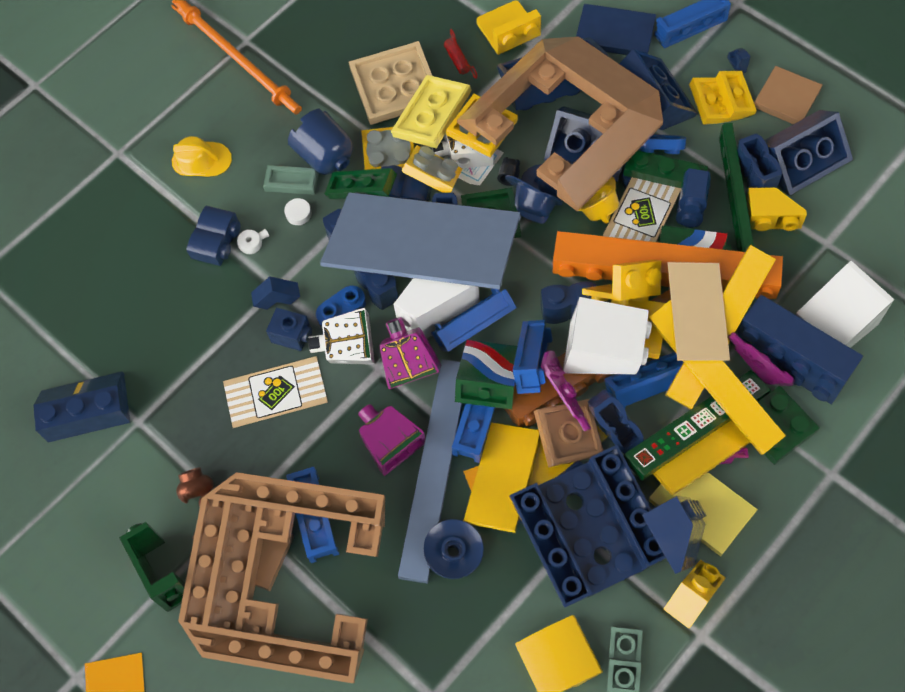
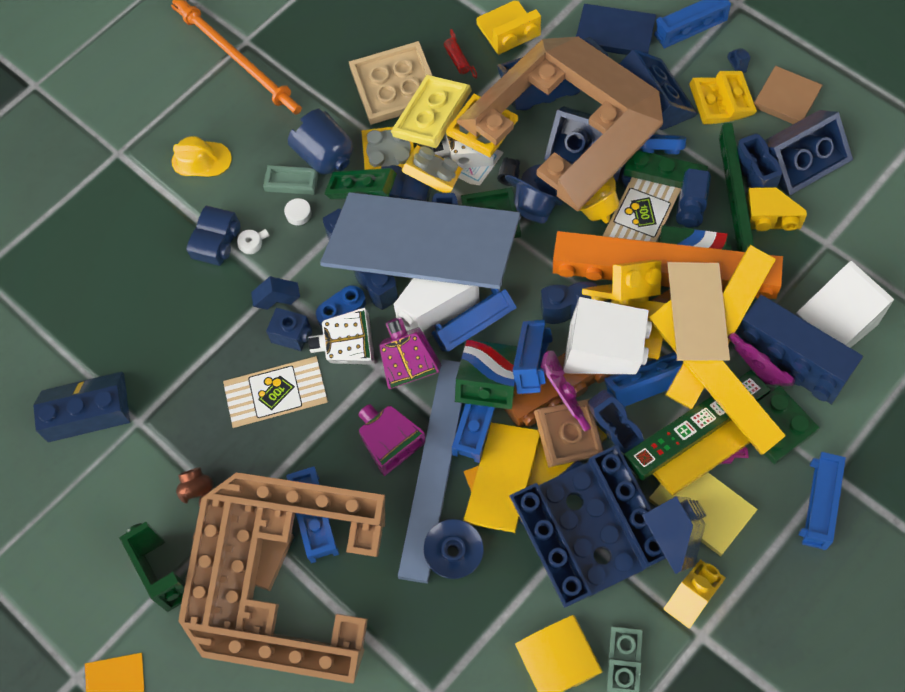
none -> blue container [798,452,846,550]

